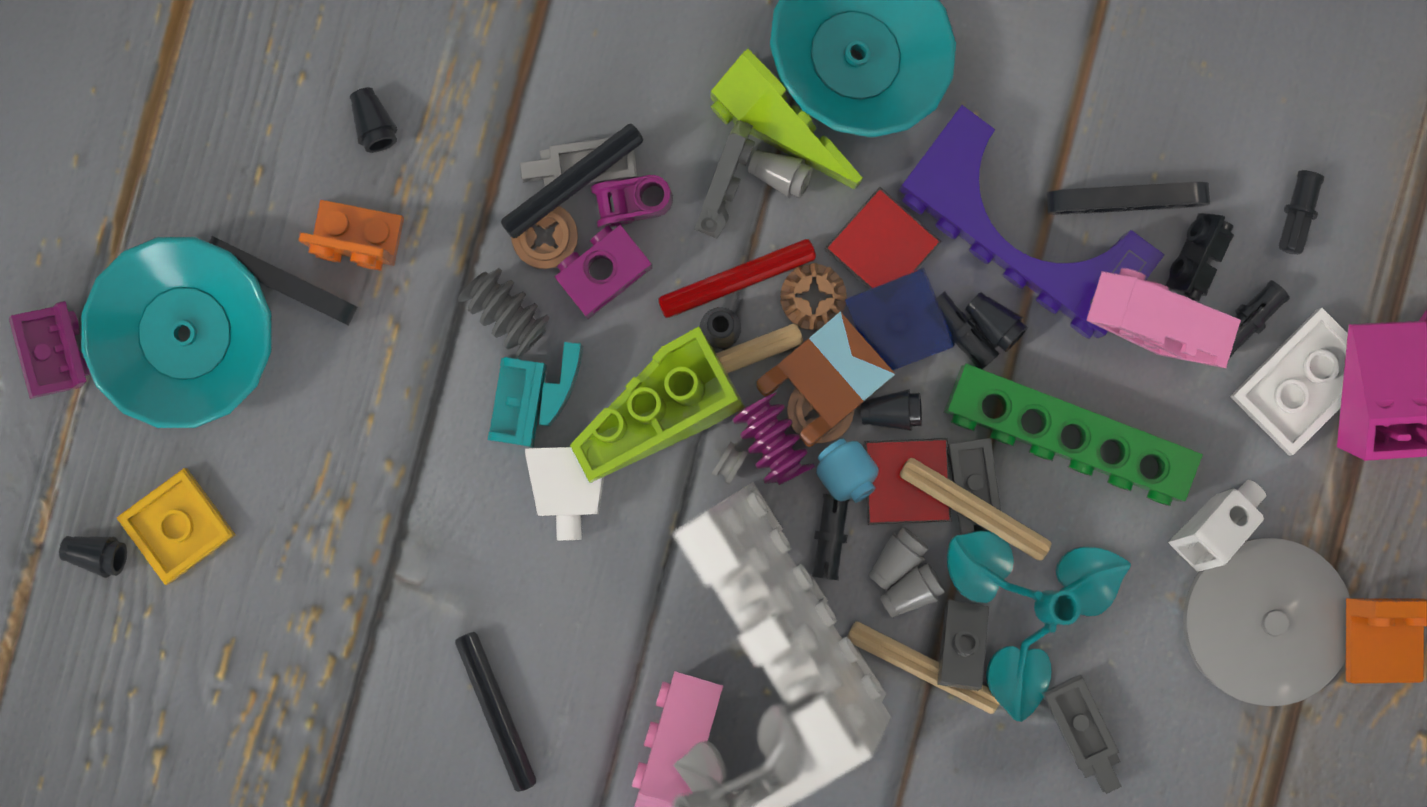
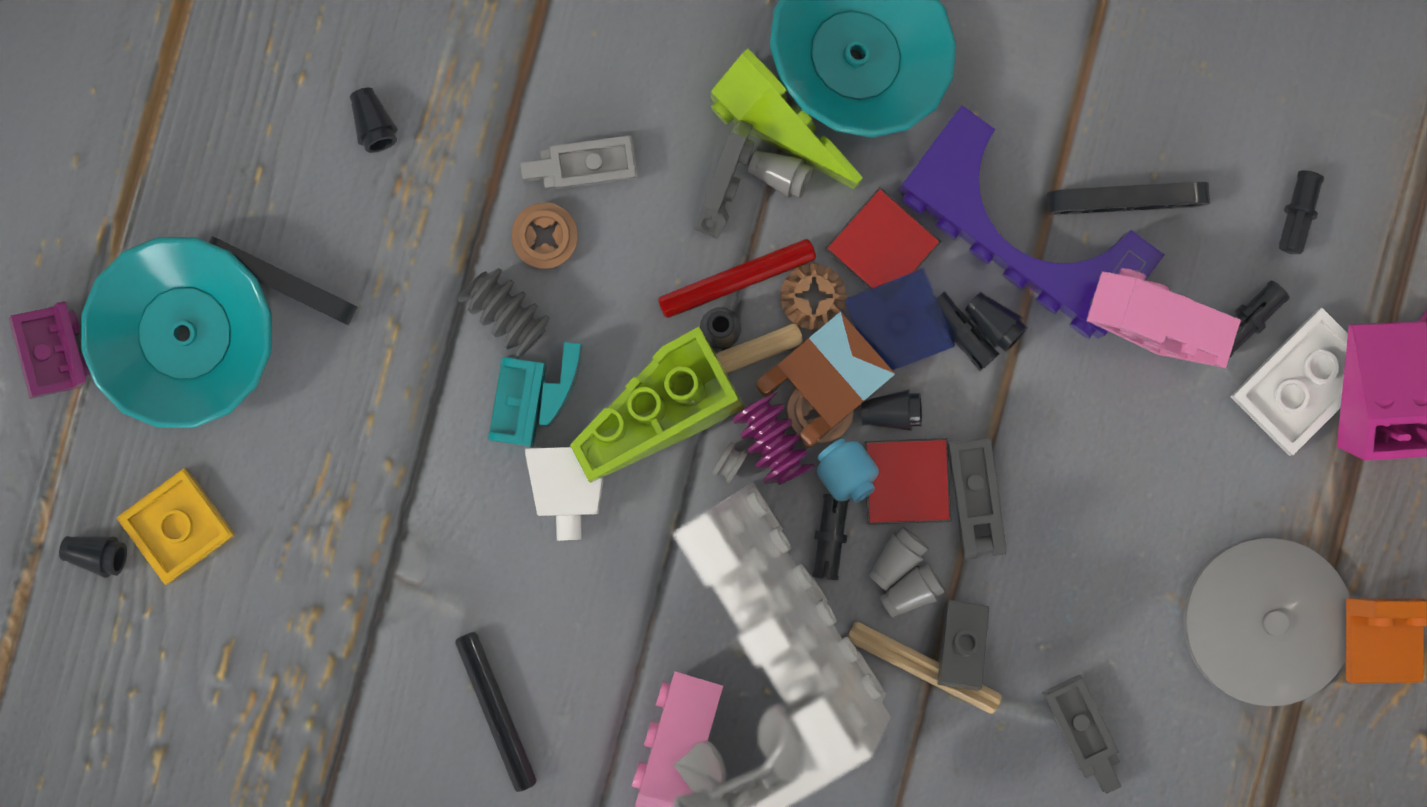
orange bracket [298,200,404,271] -> none
black axle [501,123,643,238] -> none
magenta brick [554,225,653,319] -> none
magenta piece [590,175,673,229] -> none
tan axle [900,458,1052,561] -> none
green brick [944,363,1203,506] -> none
teal plant [947,531,1131,722] -> none
black hinge [1165,213,1234,302] -> none
white torso [1168,480,1266,572] -> none

